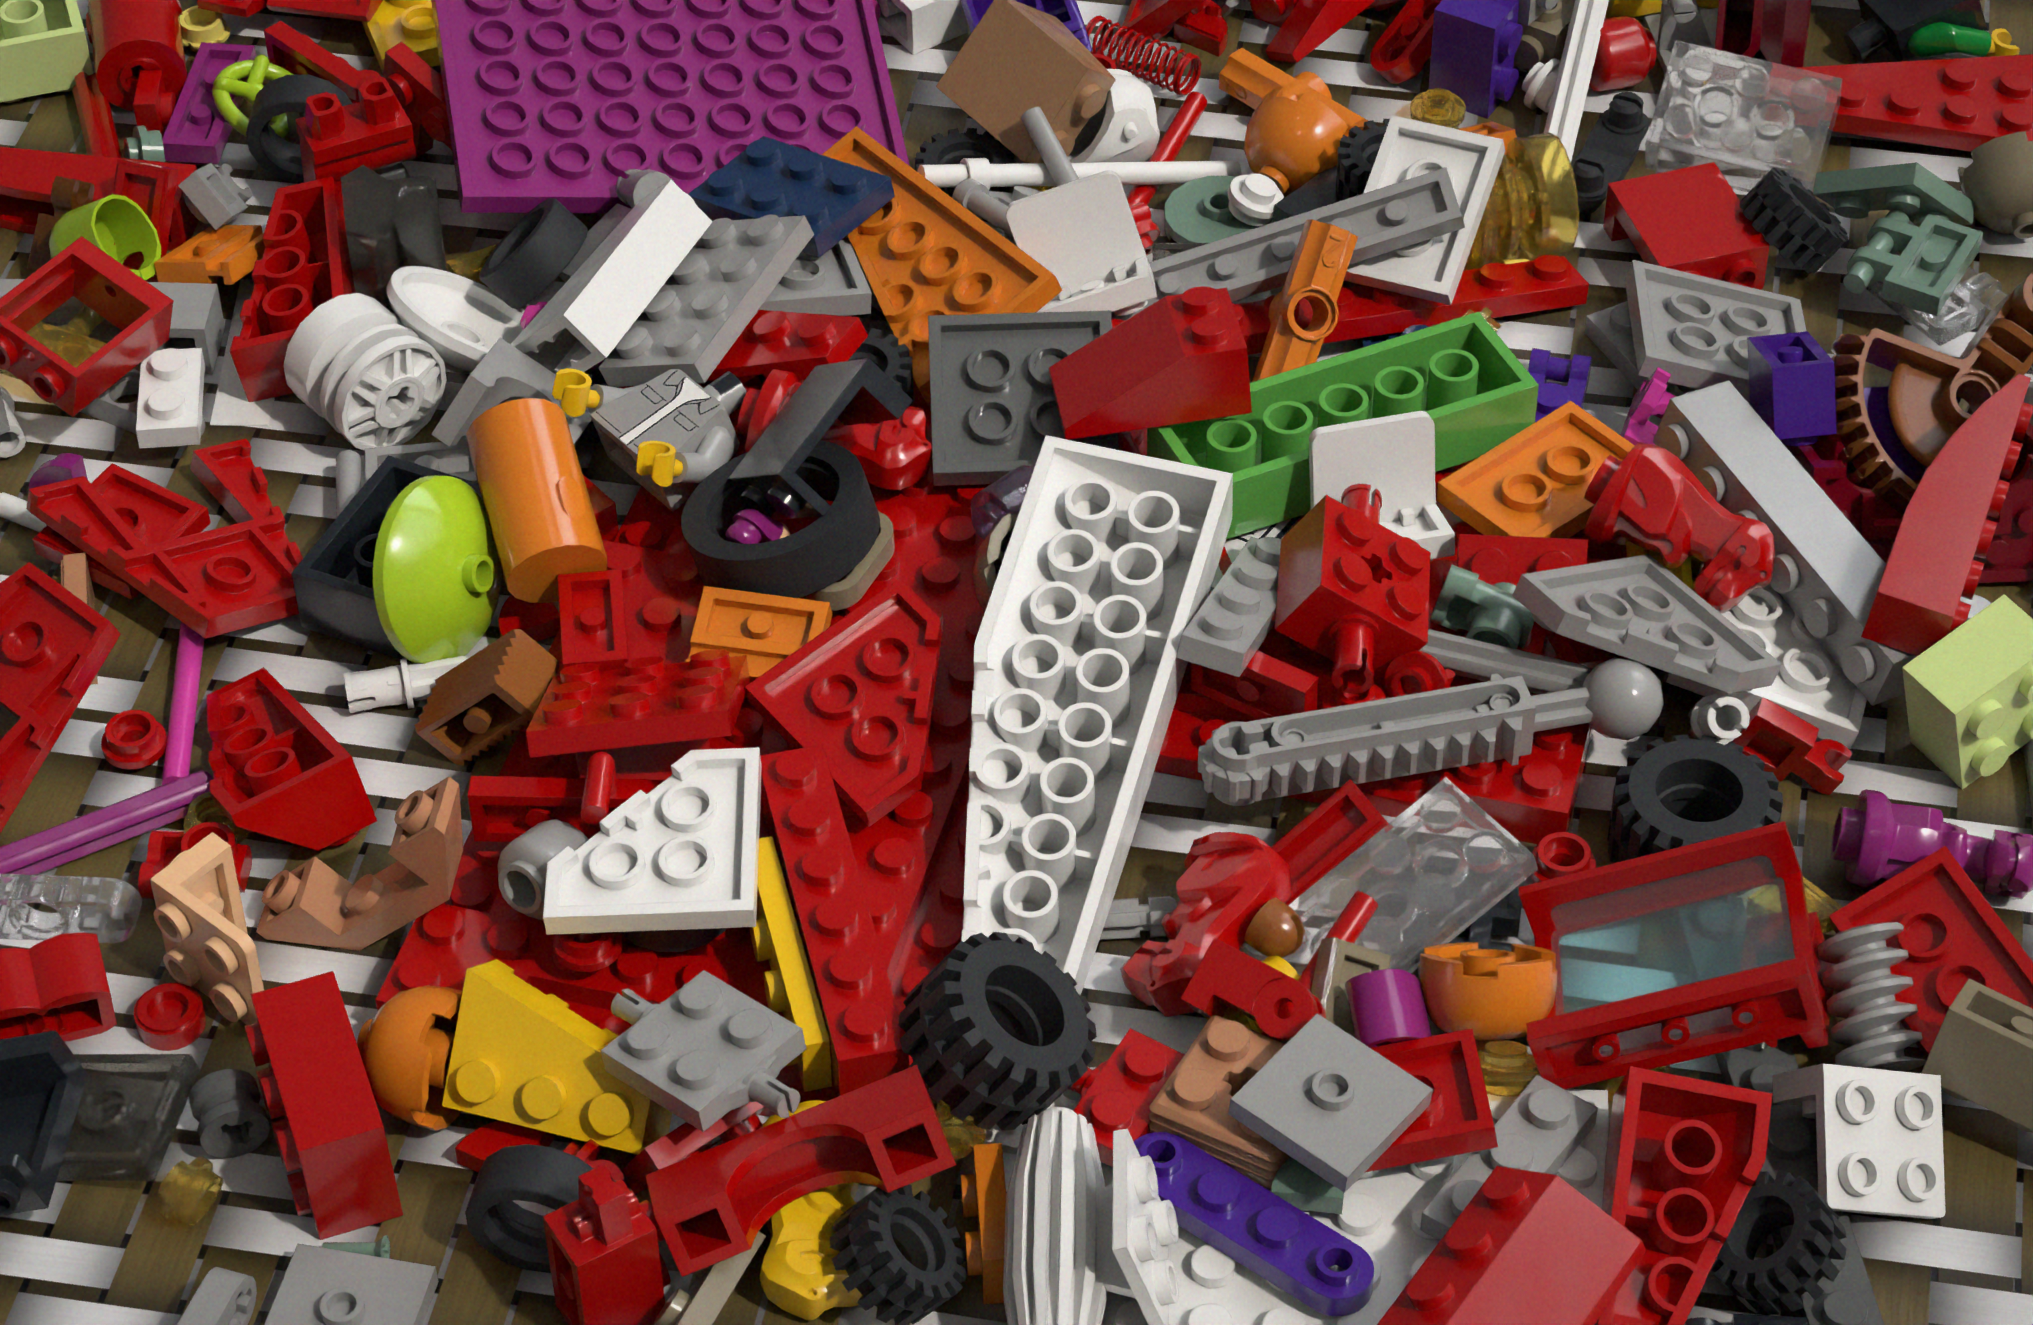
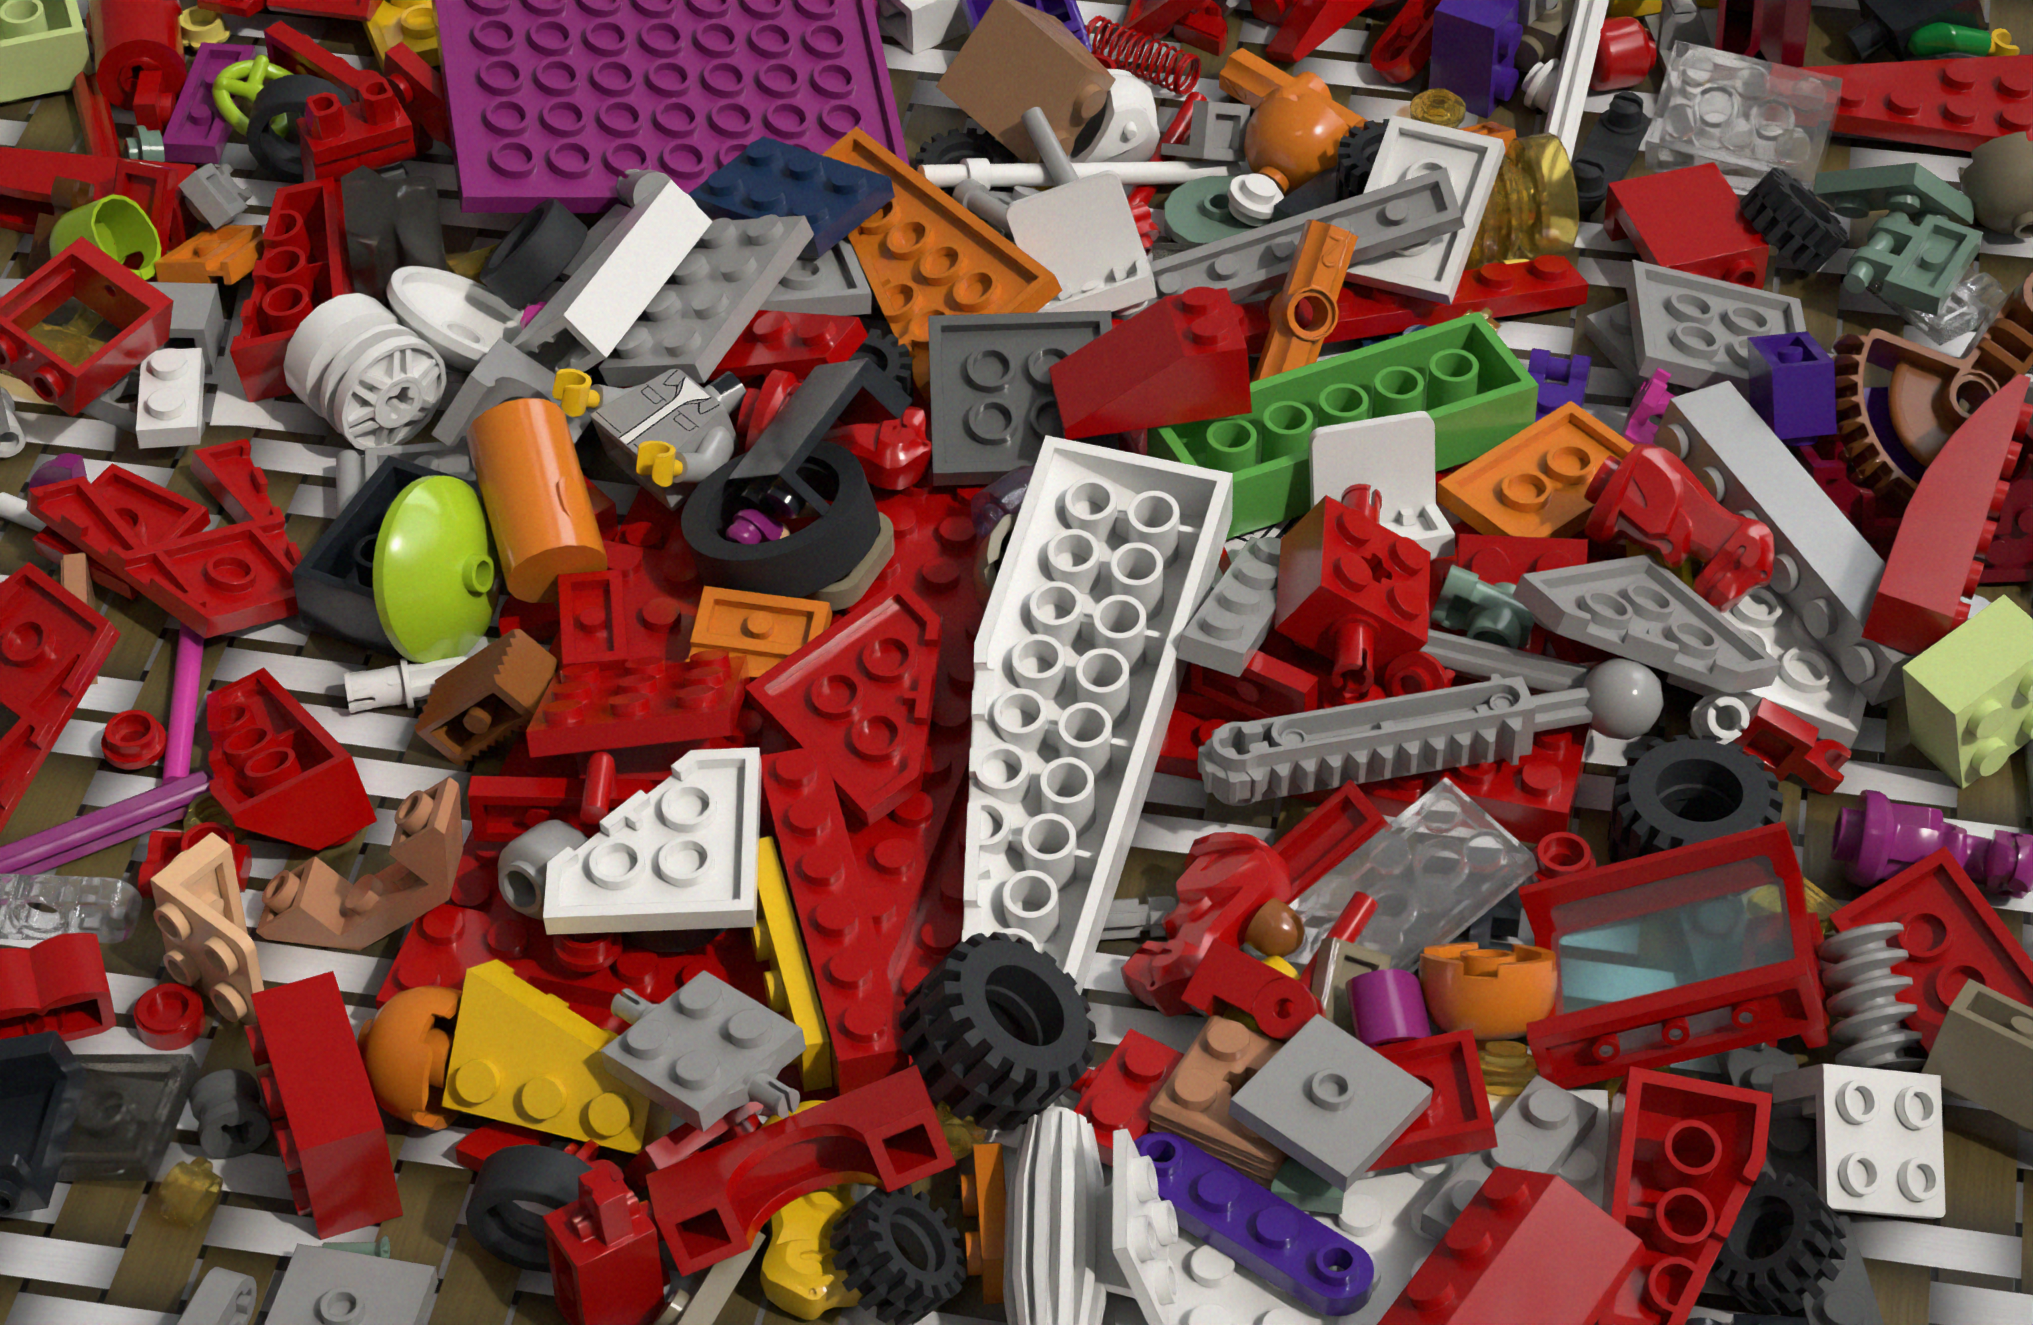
none -> light grey panel [1161,100,1250,162]

